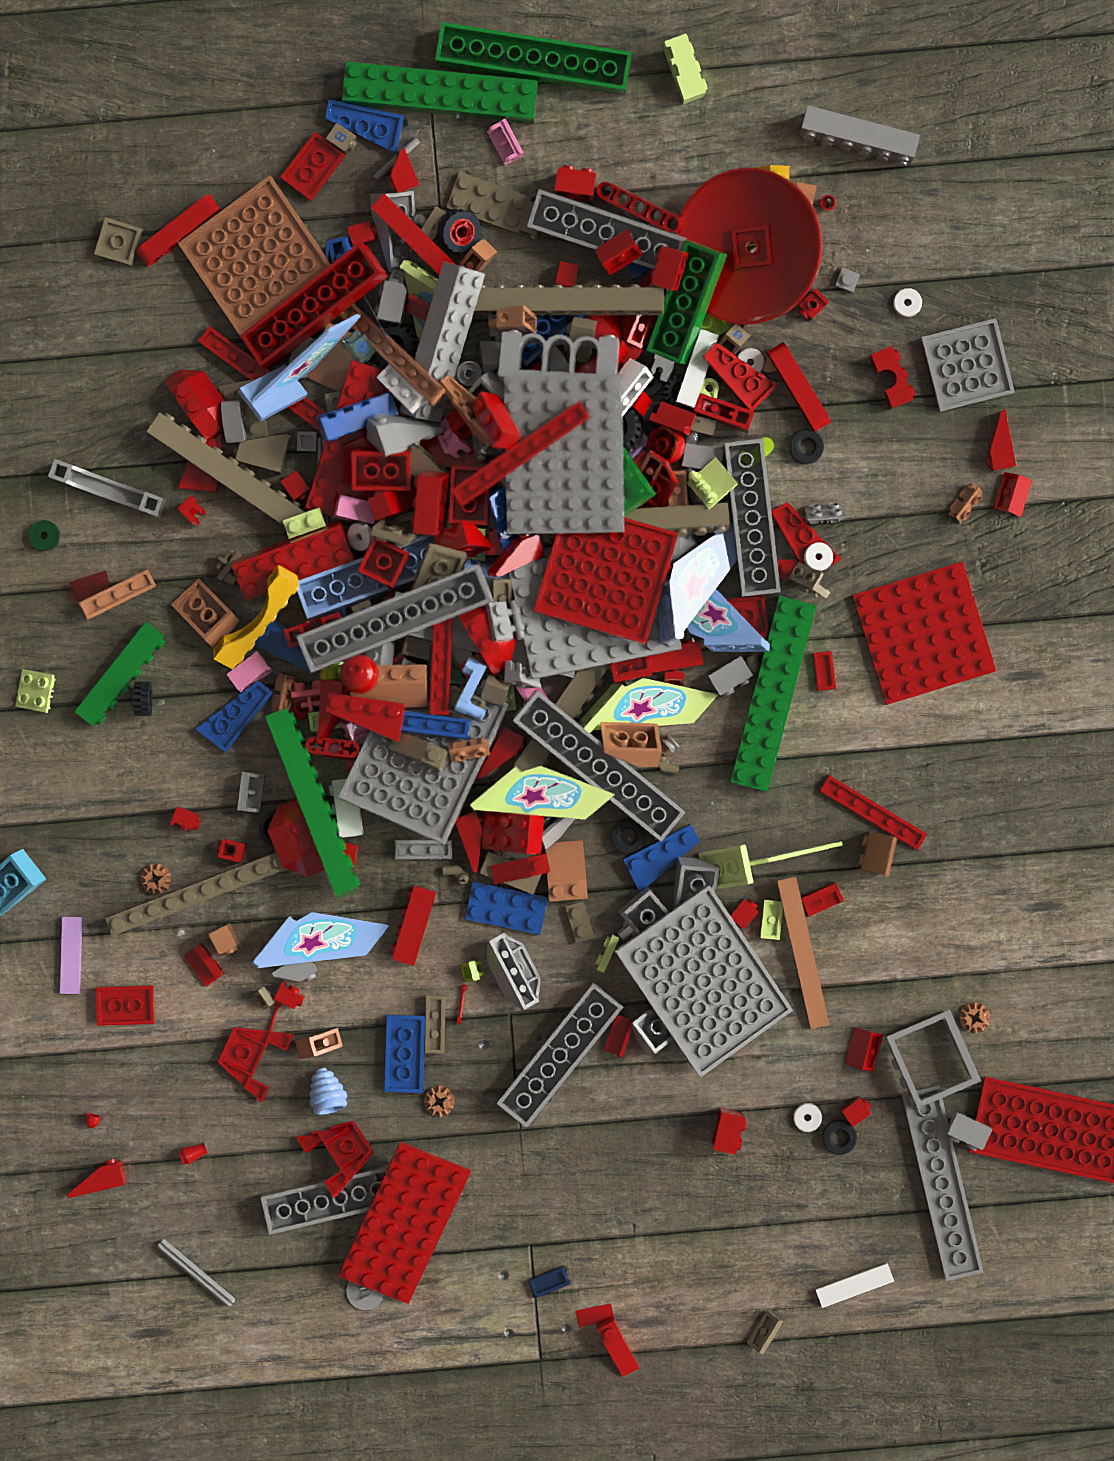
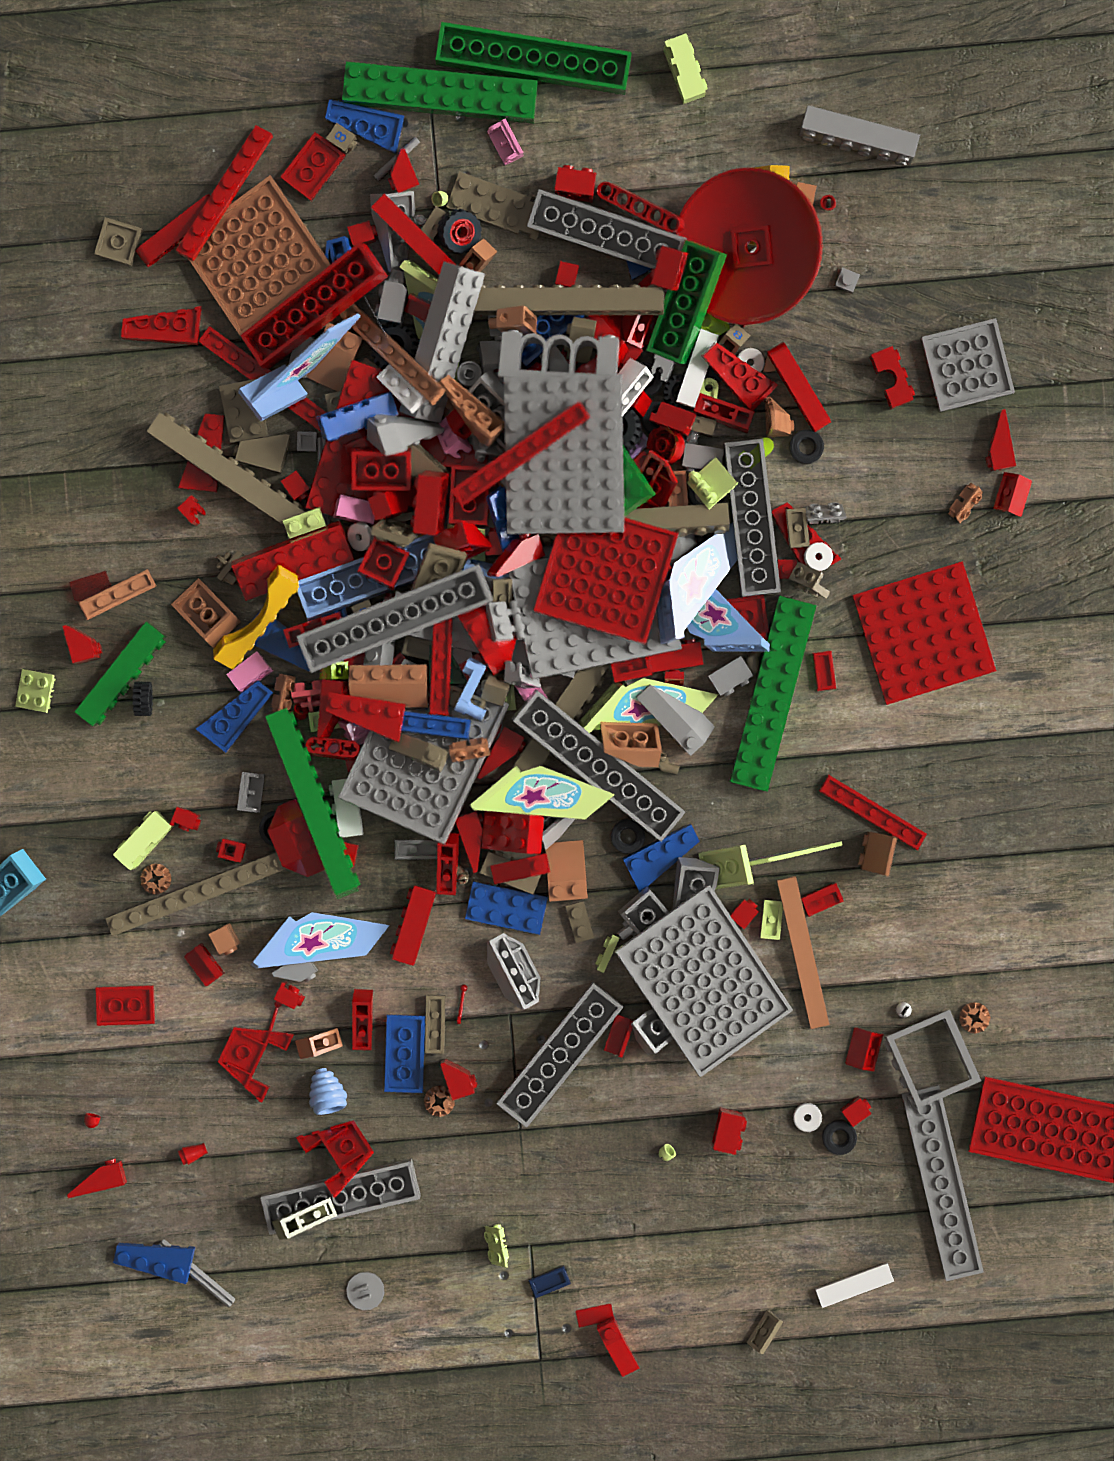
dark green piece [29,520,61,551] -> none
light grey arch [48,459,166,518] -> none
lavender tile [60,917,82,994] -> none
red wedge [164,369,225,441] -> none
light grey slope [221,400,246,443] -> none
dark tan plate [253,987,275,1010] -> none
red plate [338,1142,471,1304] -> none
red cylinder [340,654,379,694] -> none
clear light blue brick [342,330,376,364] -> none
lime tile [460,961,484,982] -> none
red brick [471,392,521,450] -> none
red panel [595,229,643,275] -> none
light grey bush [662,734,680,753] -> none
red brick [798,288,829,320] -> none
white piece [893,288,922,317] -> none
light grey brick [945,1111,992,1151] -> none
none -> red slope [62,625,103,664]
none -> yellowish green wedge [113,811,174,870]
none -> blue wing [113,1243,195,1284]
none -> red wing [121,306,202,345]
none -> red plate [176,125,273,262]
none -> slope [272,1198,337,1239]
none -> red slope [352,989,373,1050]
none -> yellowish green hinge [432,191,448,207]
none -> red slope [436,833,459,895]
none -> red slope [440,1058,478,1101]
none -> yellowish green hinge [484,1224,509,1268]
none -> light grey wedge [636,684,715,756]
none -> yellowish green hinge [659,1144,676,1161]
none -> nougat wedge [765,397,794,437]
none -> dark tan plate [785,508,810,549]
none -> white hinge [896,1002,912,1018]

